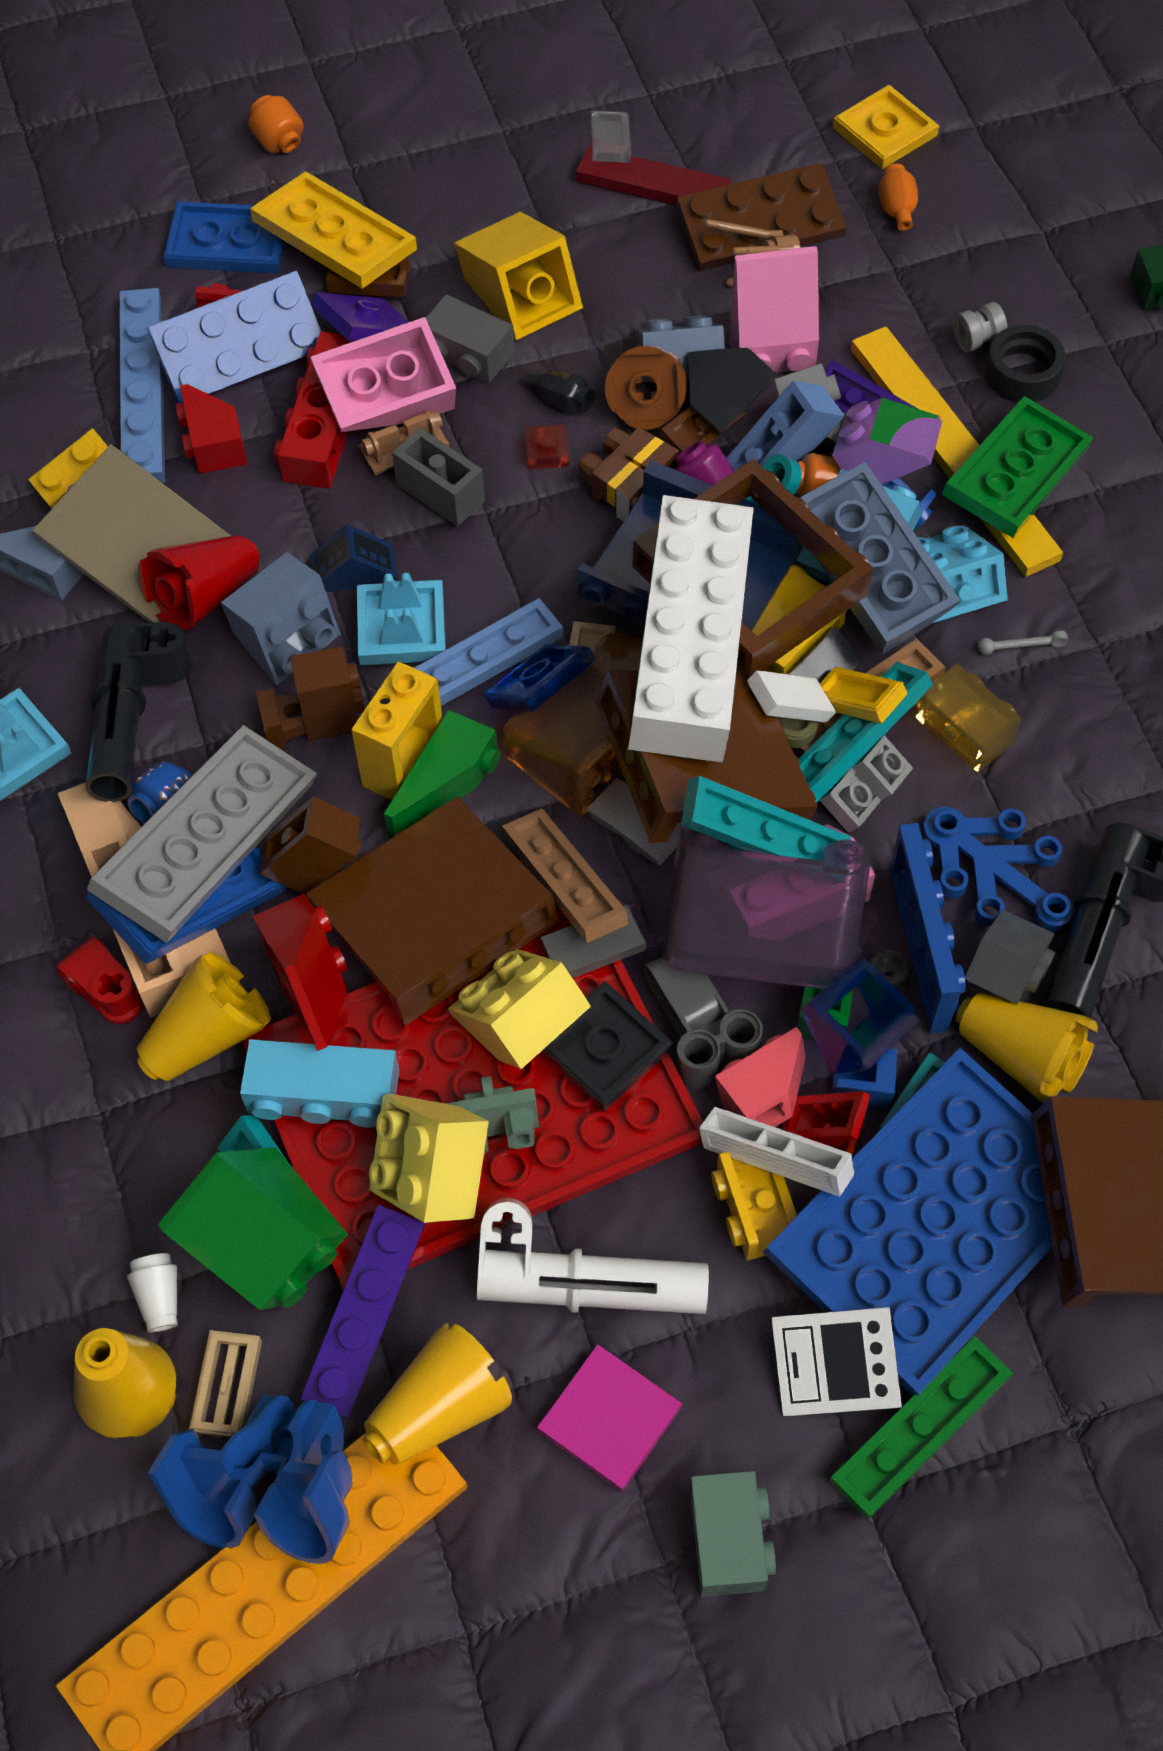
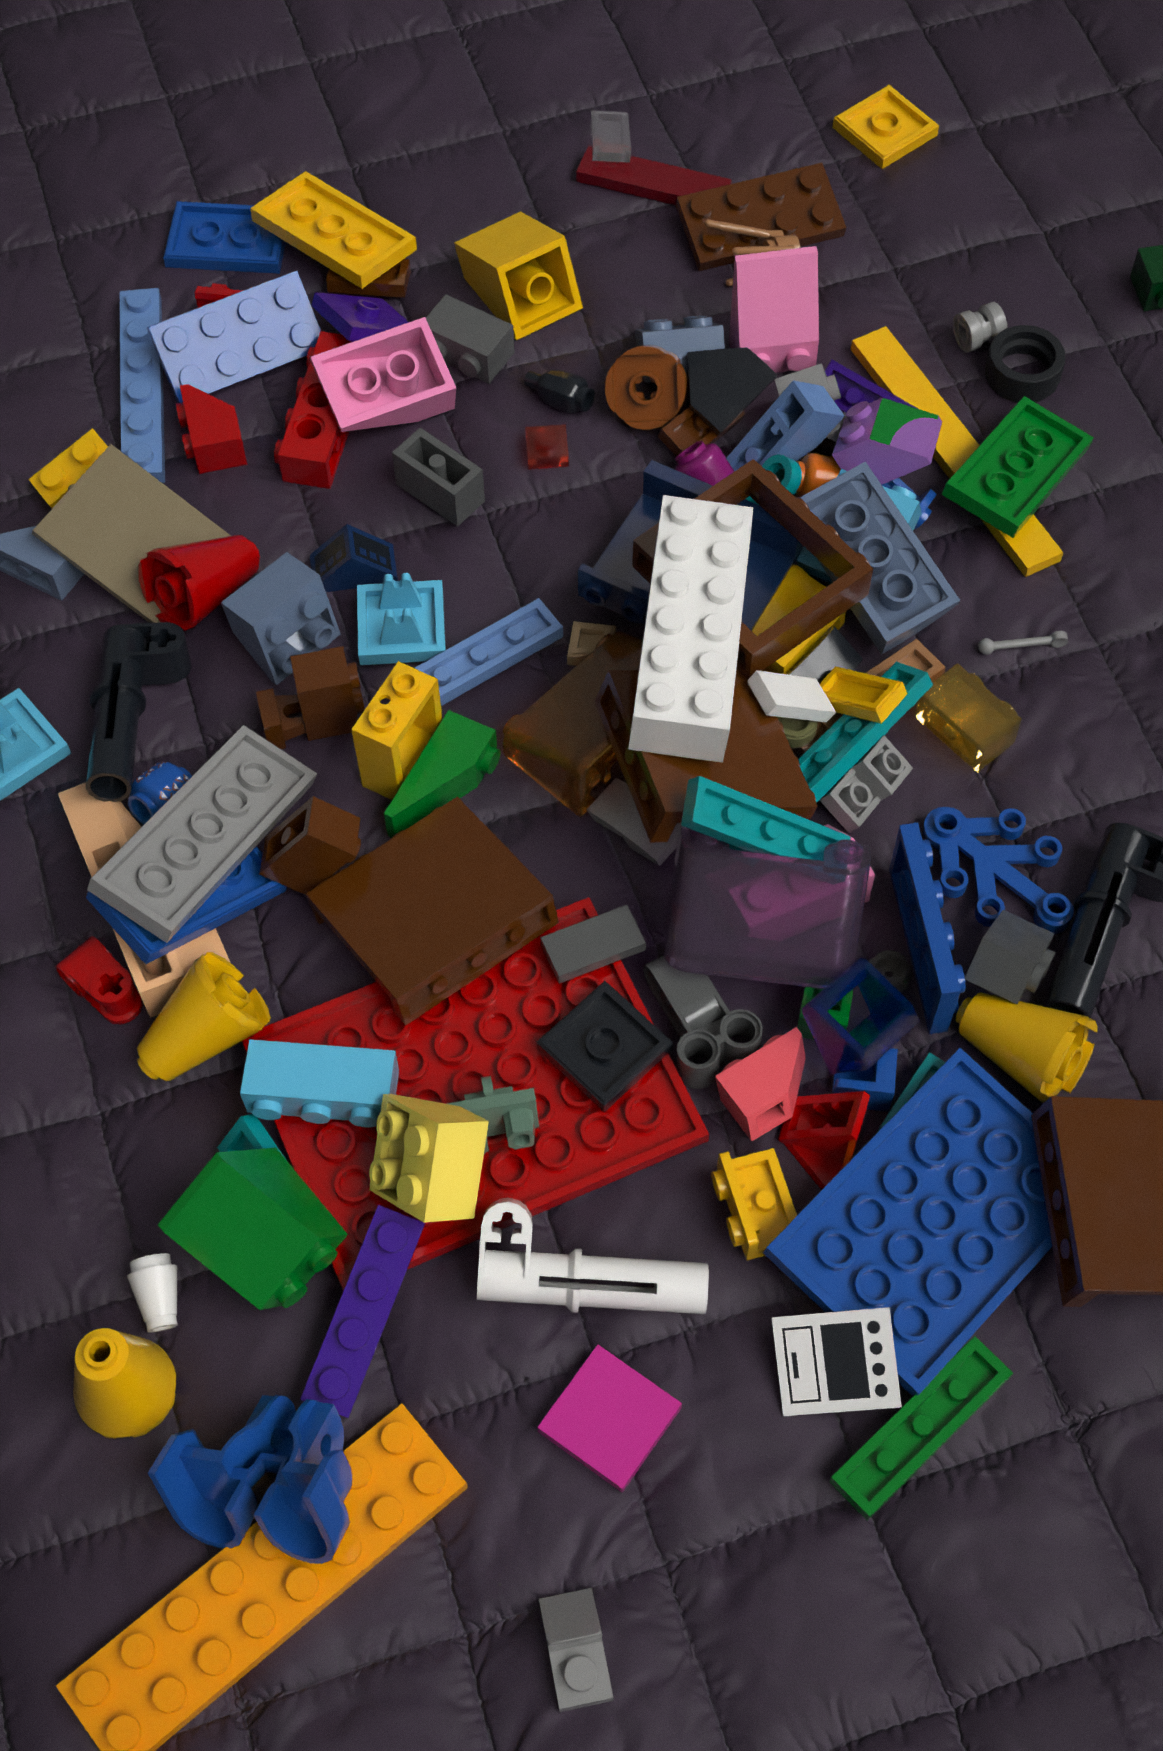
tan tile [189,1330,262,1439] -> none
orange head [248,95,304,154] -> none
red slope [252,894,348,1051] -> none
medium nougat hinge [358,410,449,475] -> none
yellow cone [363,1323,512,1465] -> none
light yellow slope [448,949,591,1069] -> none
clear blue tile [484,644,597,712] -> none
medium nougat plate [502,808,629,943] -> none
reddish brown hips [579,427,679,521] -> none
sand green brick [690,1471,776,1597] -> none
white piece [699,1107,854,1197] -> none
orange plant [878,164,918,231] -> none
medium azure bracket [917,526,1008,623] -> none
none -> light grey slope [539,1588,613,1712]

